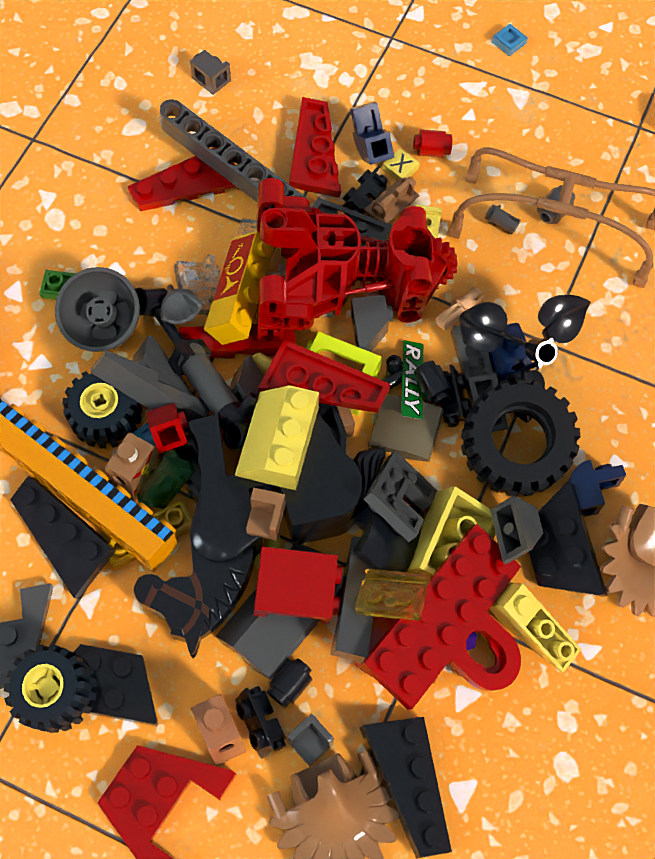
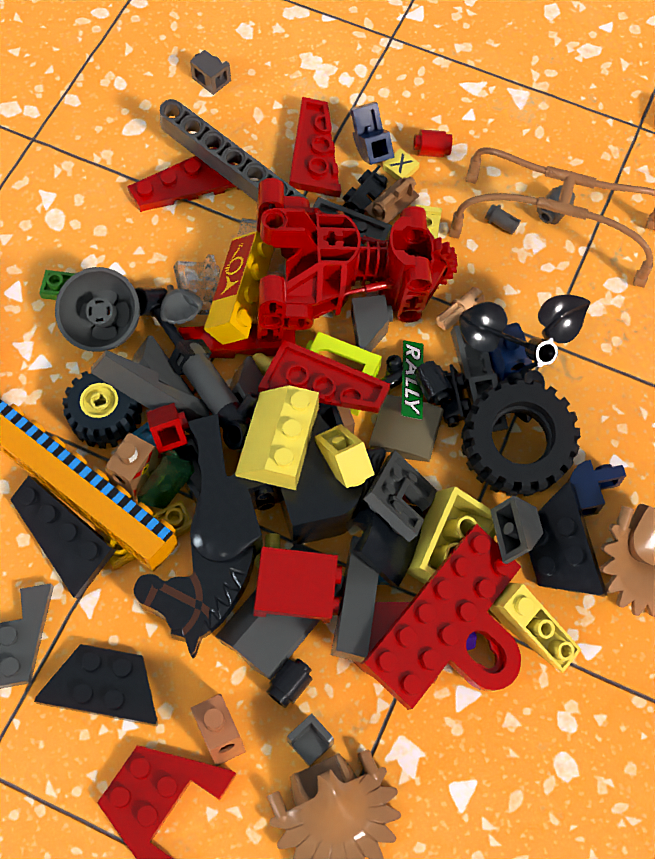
black wheel [4,644,97,733] -> none
black hinge [235,686,286,759] -> none
medium nougat panel [246,488,285,540] -> none
clear yellow plate [355,569,430,621] -> none
black wing [359,717,452,859] -> none
dark azure tile [492,24,528,56] -> none
none -> light yellow slope [314,424,375,488]

